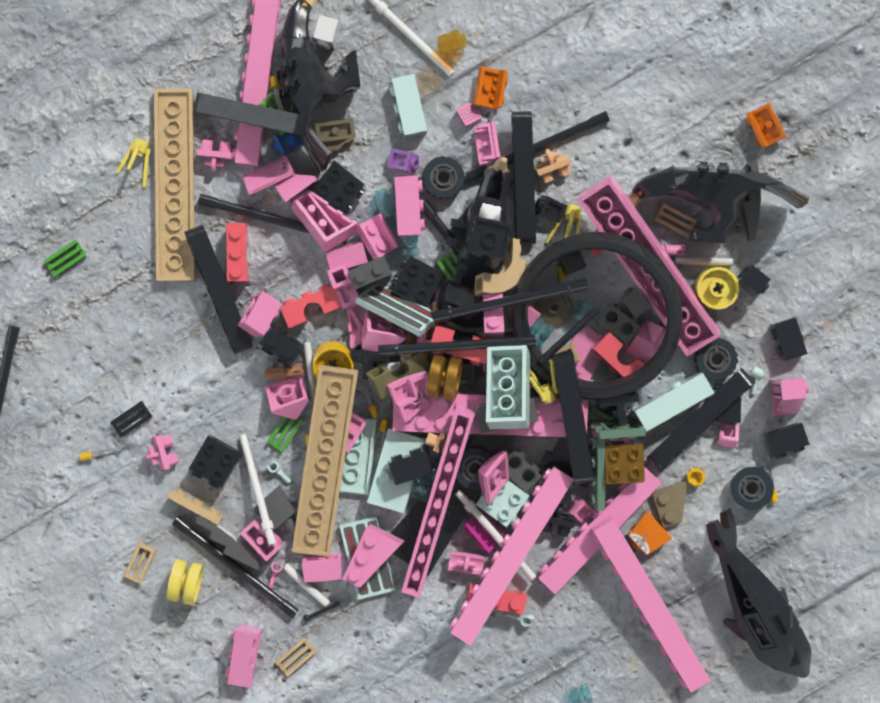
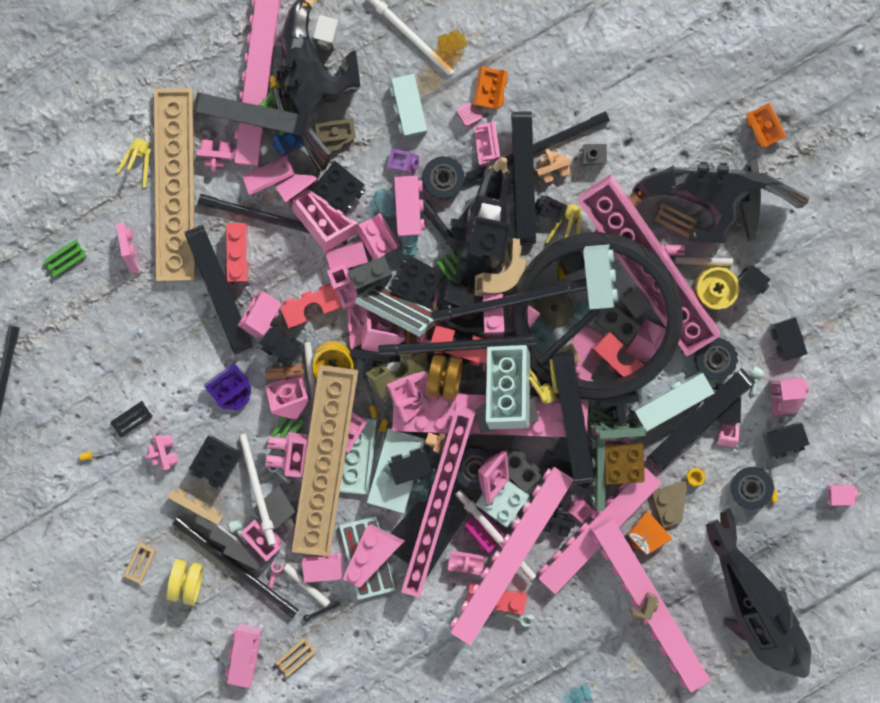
none -> bright pink wing [116,222,139,274]
none -> dark purple slope [204,363,251,410]
none -> light aqua hand [229,520,248,545]
none -> bright pink brick [265,432,308,477]
none -> dark grey brick [579,144,607,165]
none -> light aqua brick [583,244,618,309]
none -> dark tan bracket [629,592,659,621]
none -> bright pink brick [827,484,858,505]

